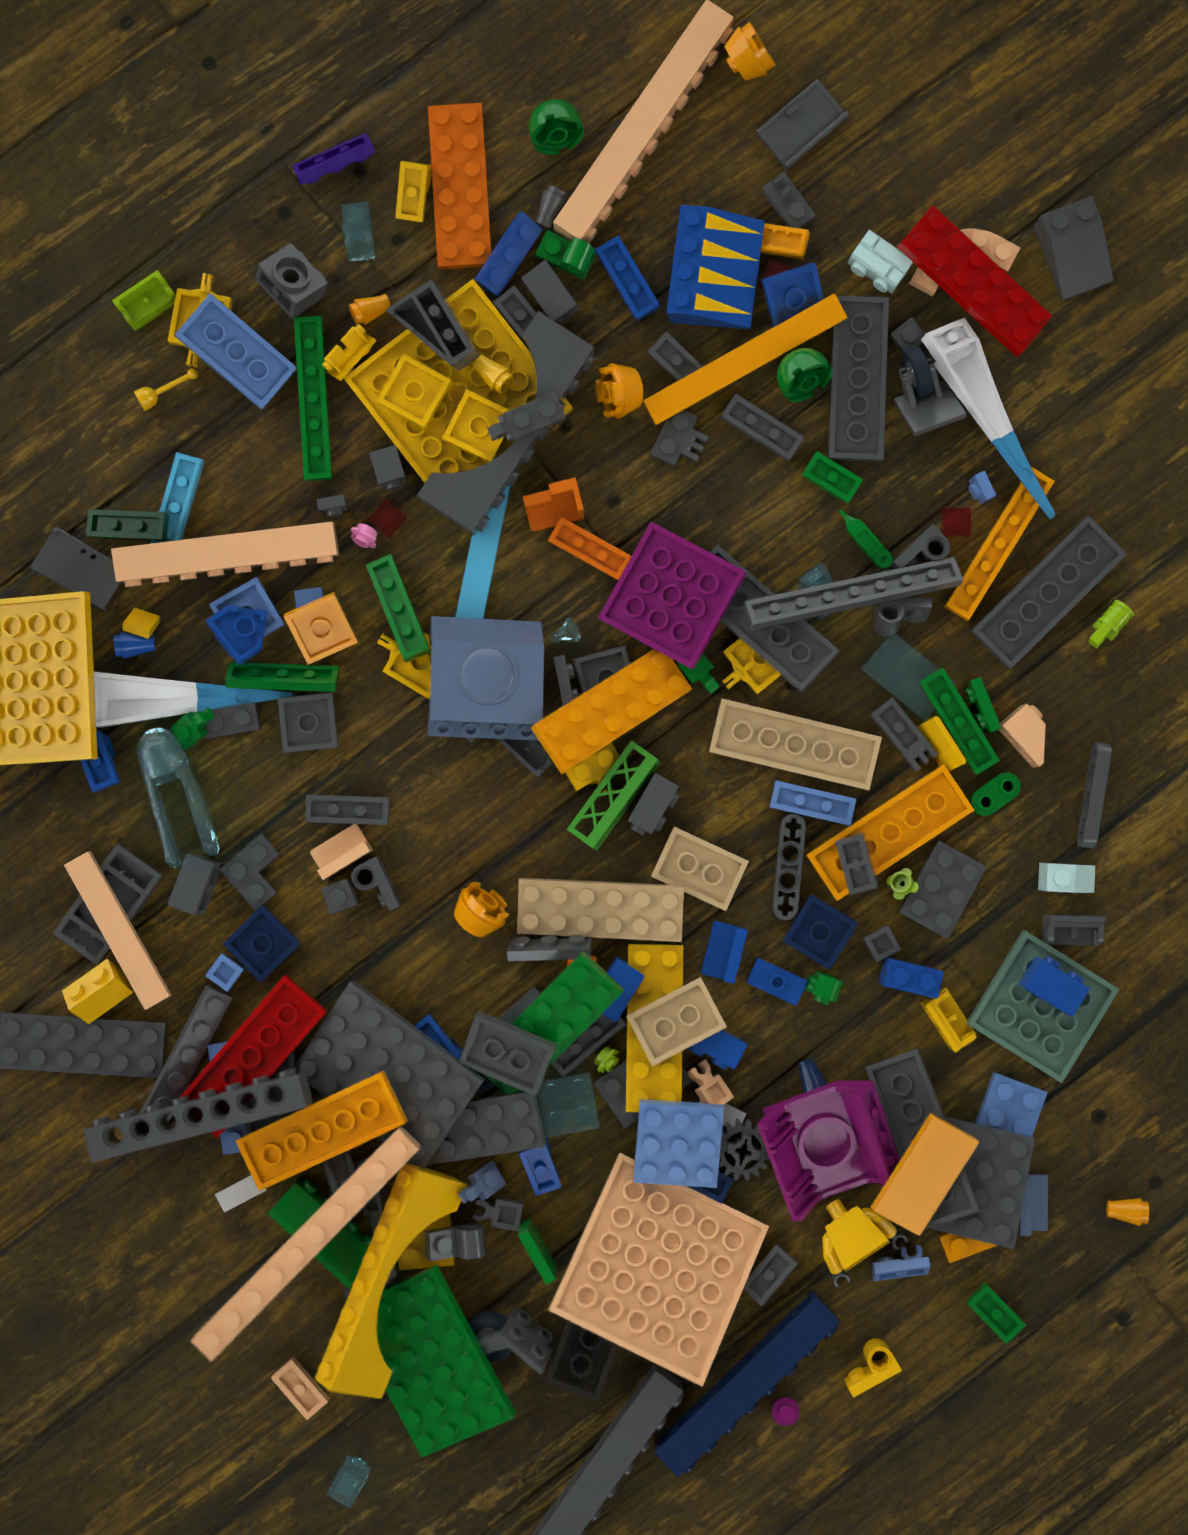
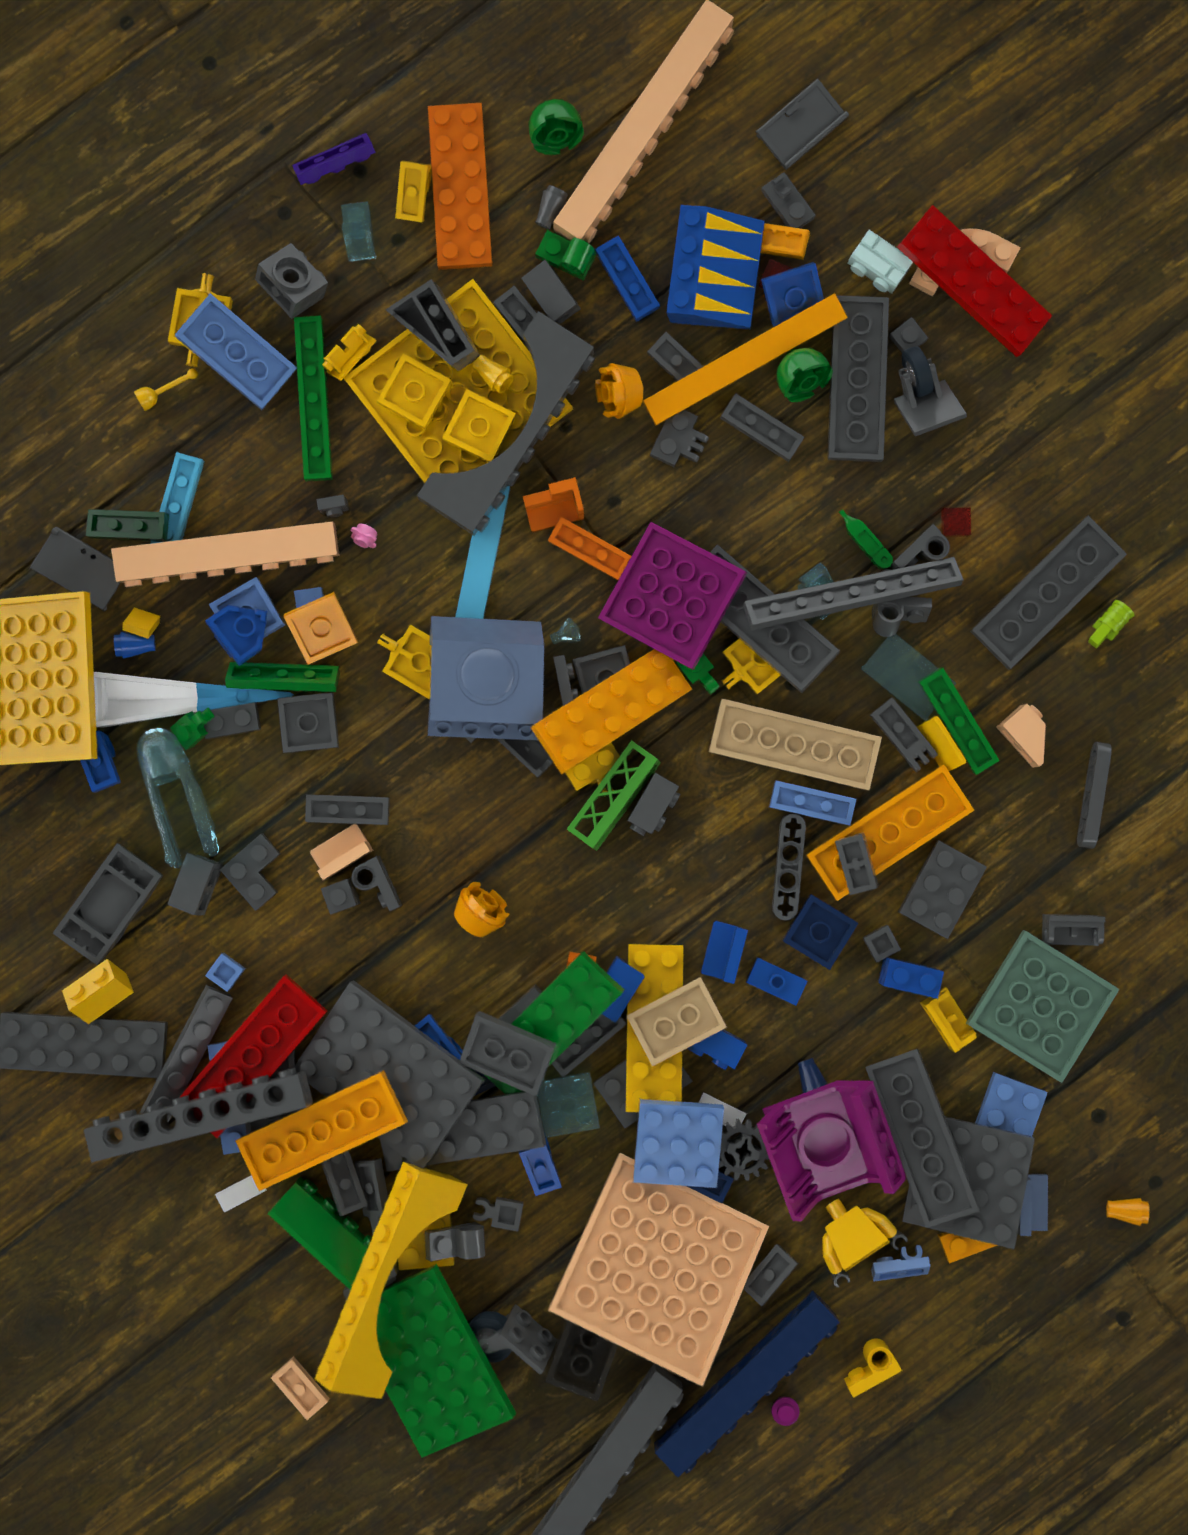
light nougat tile [64,851,171,1010] -> none
lime hinge [112,270,176,332] -> none
light nougat brick [191,1126,420,1361] -> none
dark blue plate [223,904,302,983] -> none
clear light blue brick [326,1455,371,1508] -> none
light orange cone [349,294,391,326] -> none
green plate [366,554,431,663] -> none
clear red plate [368,499,407,539] -> none
dark grey brick [369,445,408,491] -> none
sand blue plate [458,1160,506,1204] -> none
blue plate [474,212,543,297] -> none
dark grey hinge [487,392,566,441] -> none
dark grey plate [507,935,592,961] -> none
tan plate [517,878,684,942] -> none
green tile [518,1217,557,1285] -> none
lime plate [594,1046,620,1073] -> none
tan plate [651,827,749,911] -> none
light nougat plate [686,1059,734,1105] -> none
light orange cone [725,22,776,81] -> none
green plate [801,451,863,504] -> none
green plate [805,970,844,1005] -> none
light orange tile [871,1113,979,1236] -> none
lime plate [887,868,919,900] -> none
white plate [921,317,1055,519] -> none
light orange plate [944,467,1055,621] -> none
green plate [964,677,1001,733] -> none
green plate [965,1282,1026,1345] -> none
medium blue plate [969,471,996,505] -> none
green plate [969,773,1021,816] -> none
blue brick [1018,956,1090,1017] -> none
dark grey slope [1033,196,1114,301] -> none
light aqua slope [1038,863,1095,893] -> none

